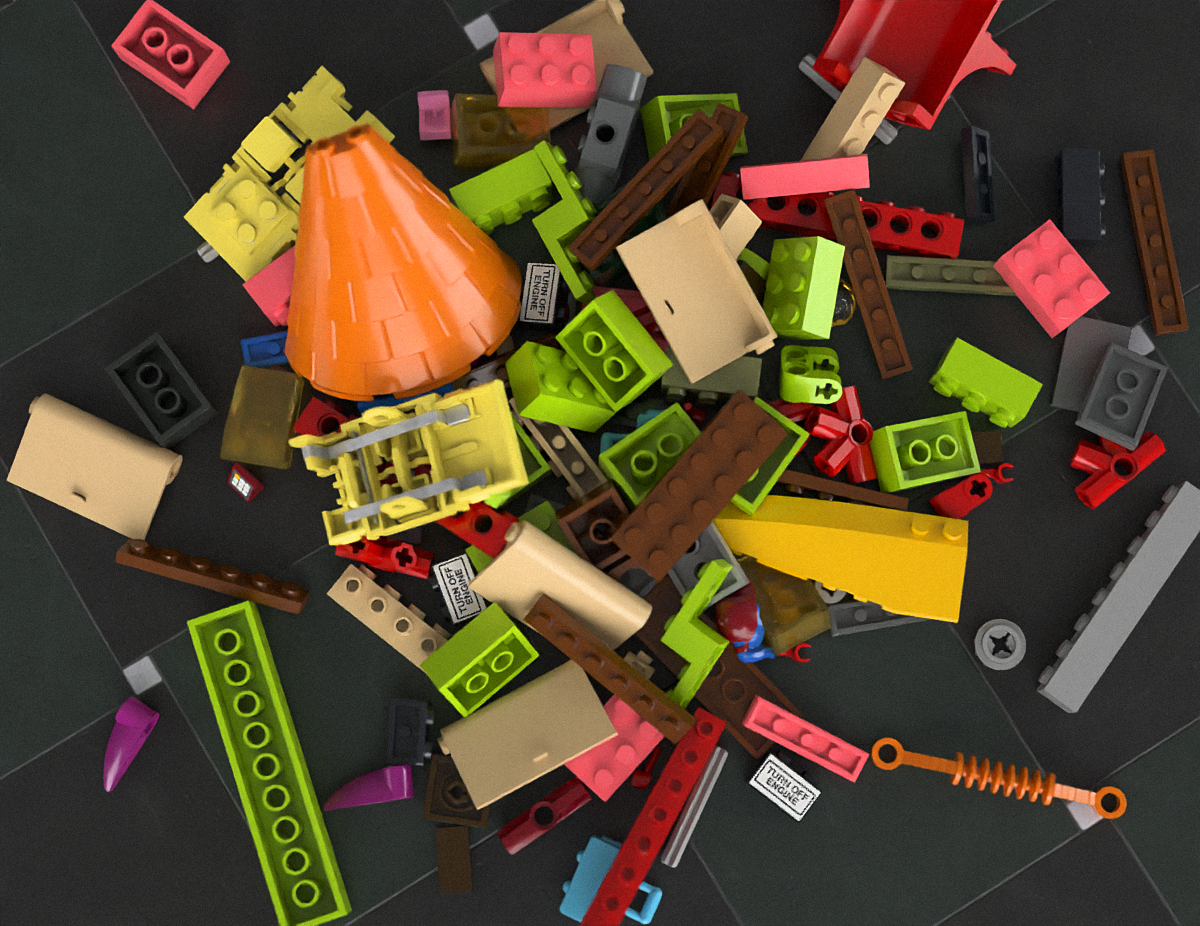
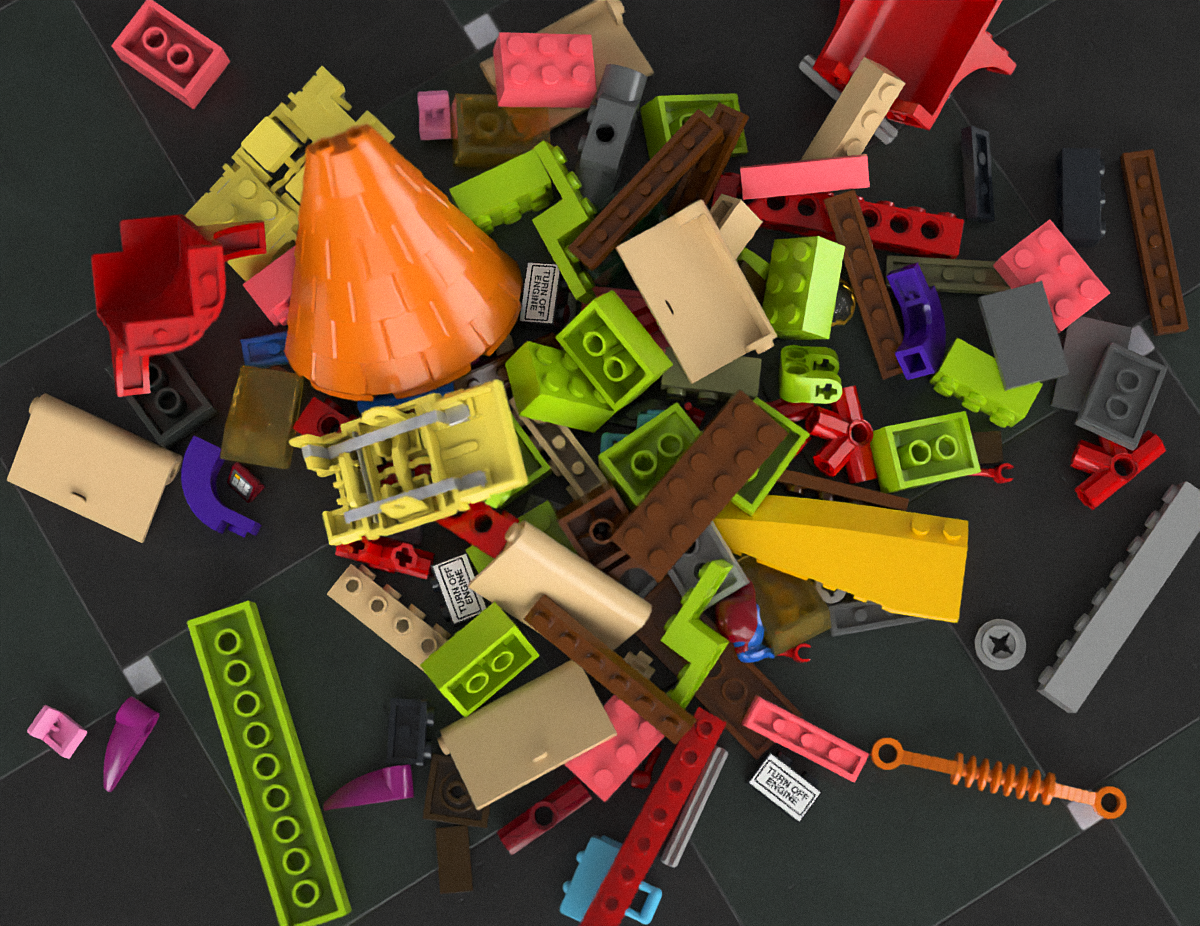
reddish brown plate [115,539,310,615] -> none
red piece [928,474,993,519] -> none
none -> bright pink bracket [27,705,88,759]
none -> red cylinder [91,214,267,397]
none -> dark purple arch [181,436,262,538]
none -> dark purple arch [886,263,946,380]
none -> dark grey tile [978,281,1069,391]

